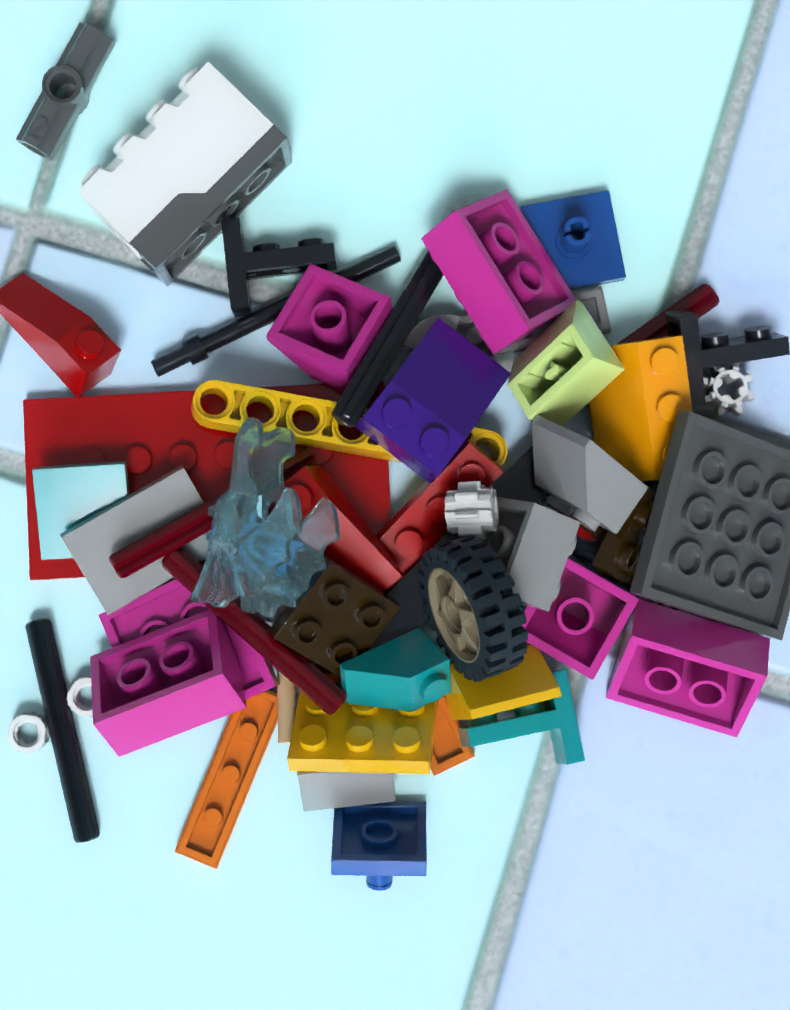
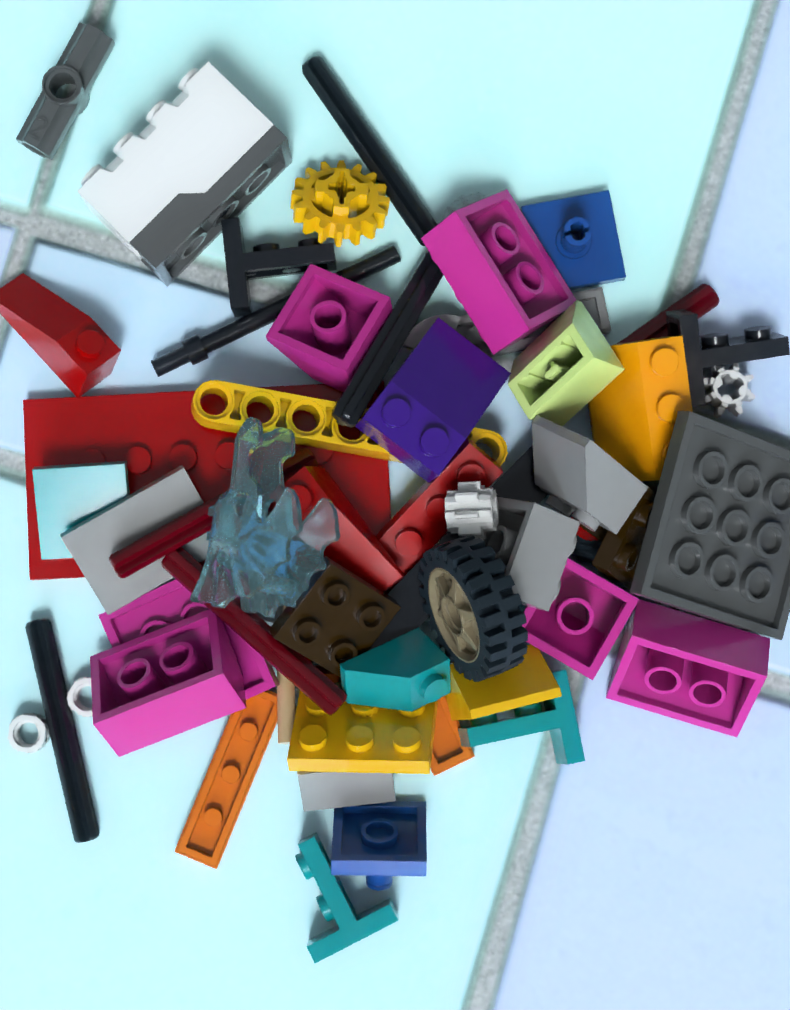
none -> yellow gear [290,160,390,247]
none -> teal bracket [295,832,399,964]
none -> black axle [302,55,438,246]

